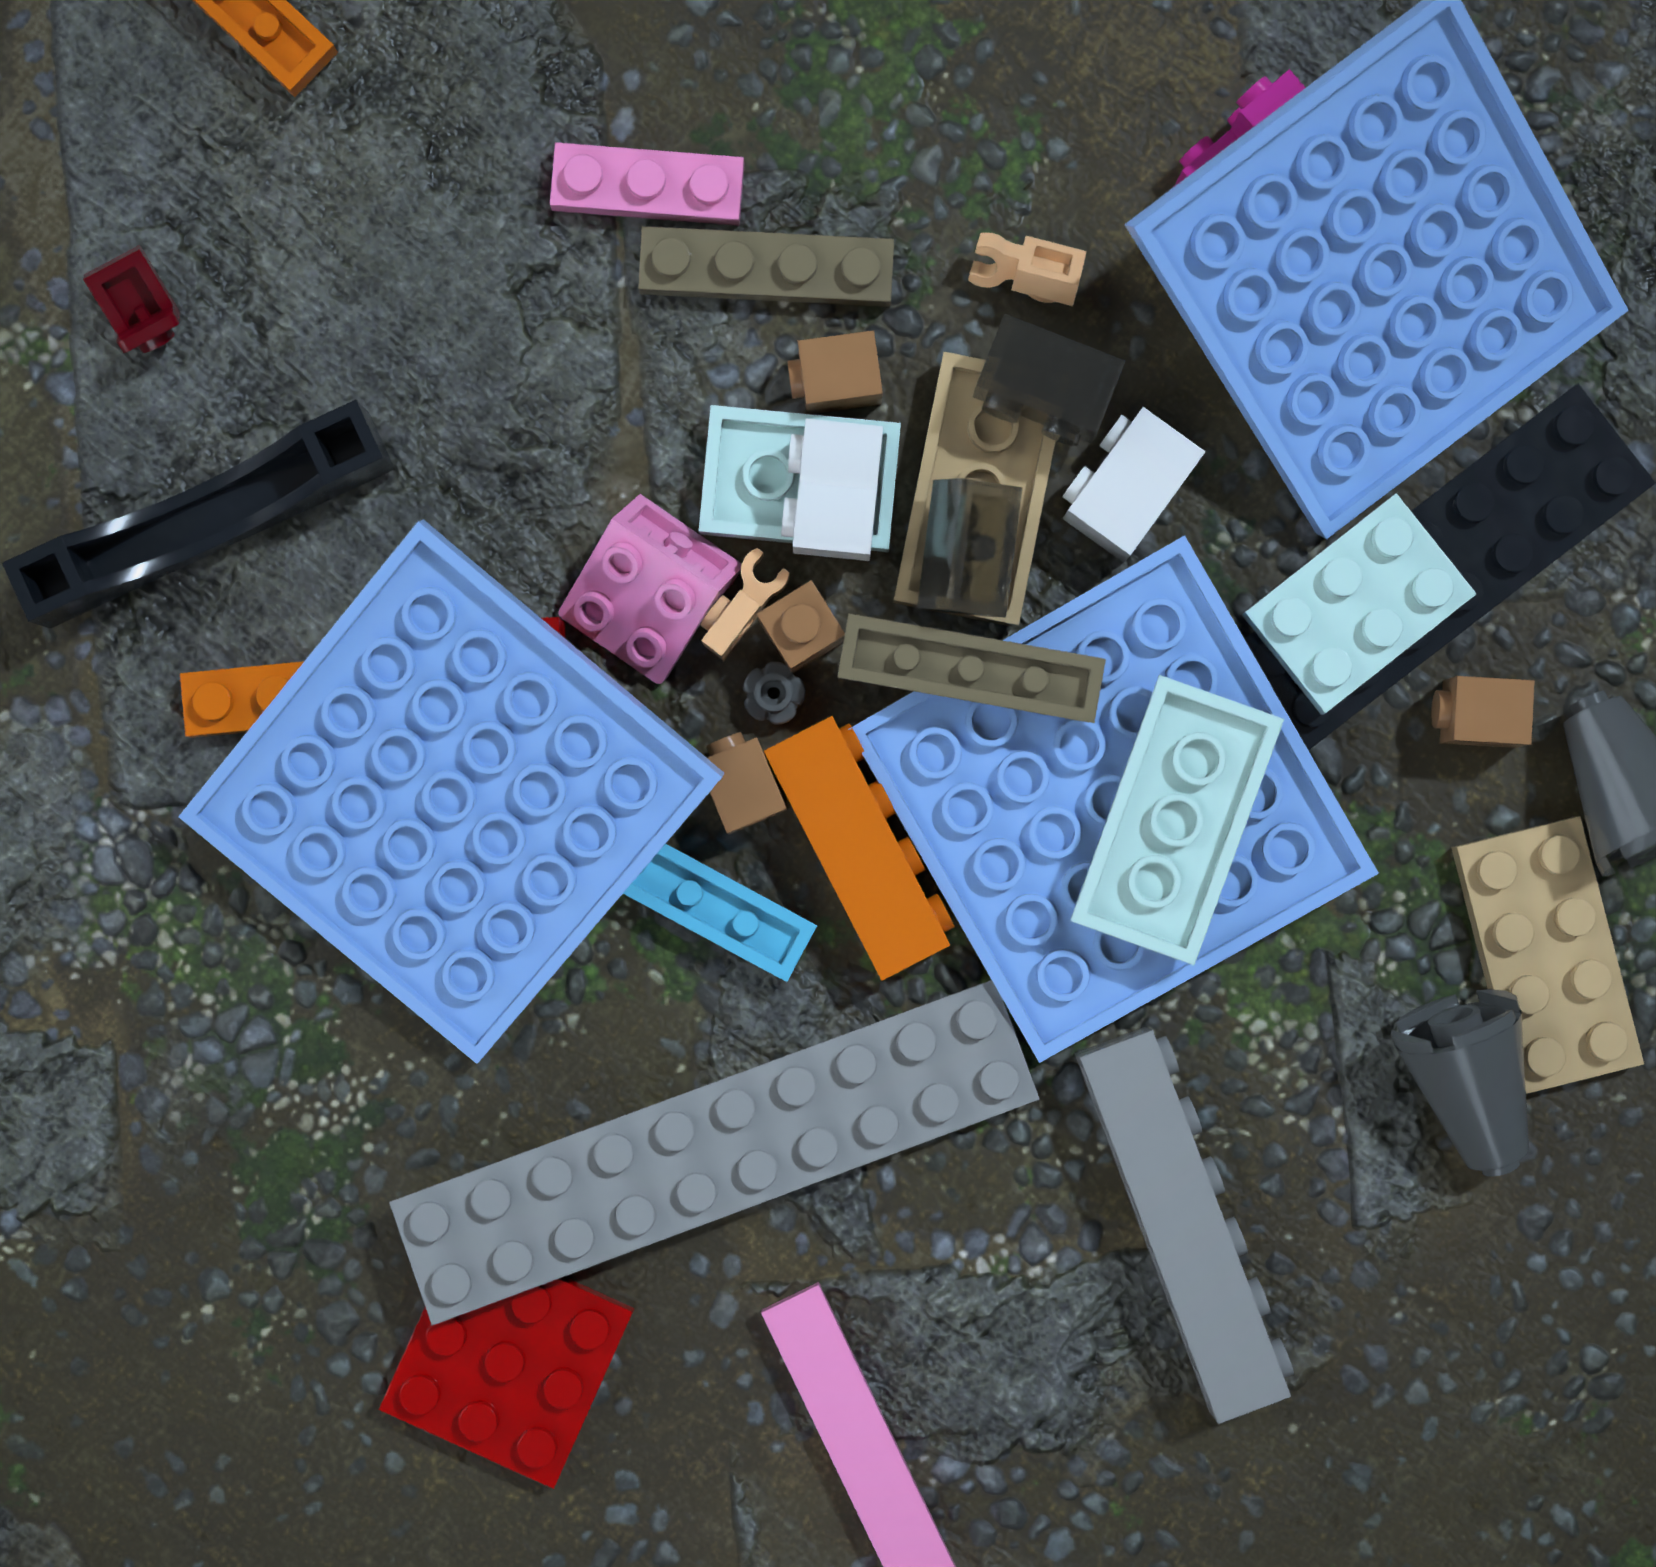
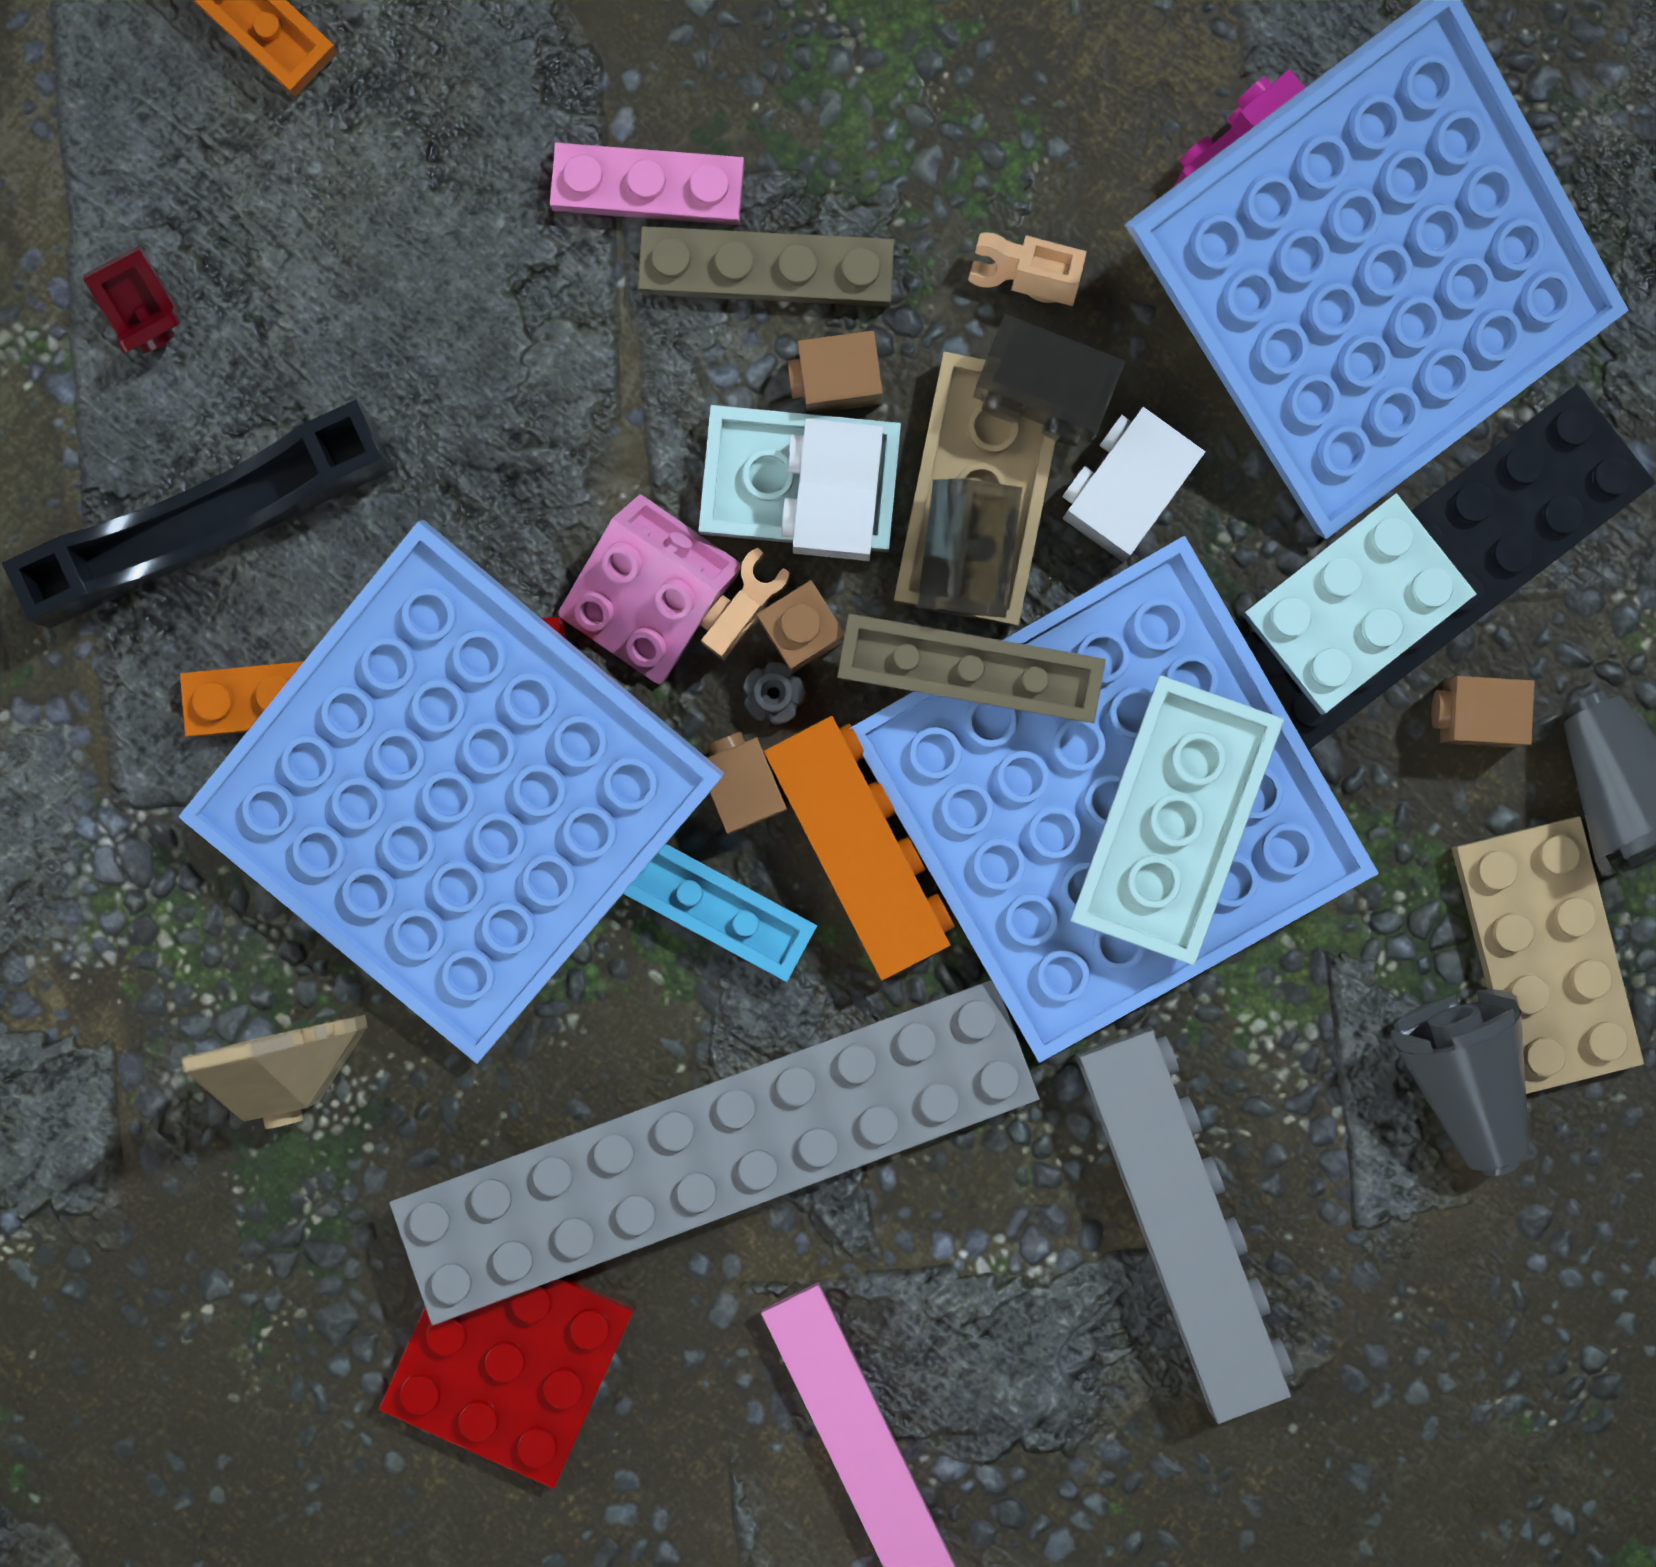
none -> tan wedge [182,1015,368,1129]

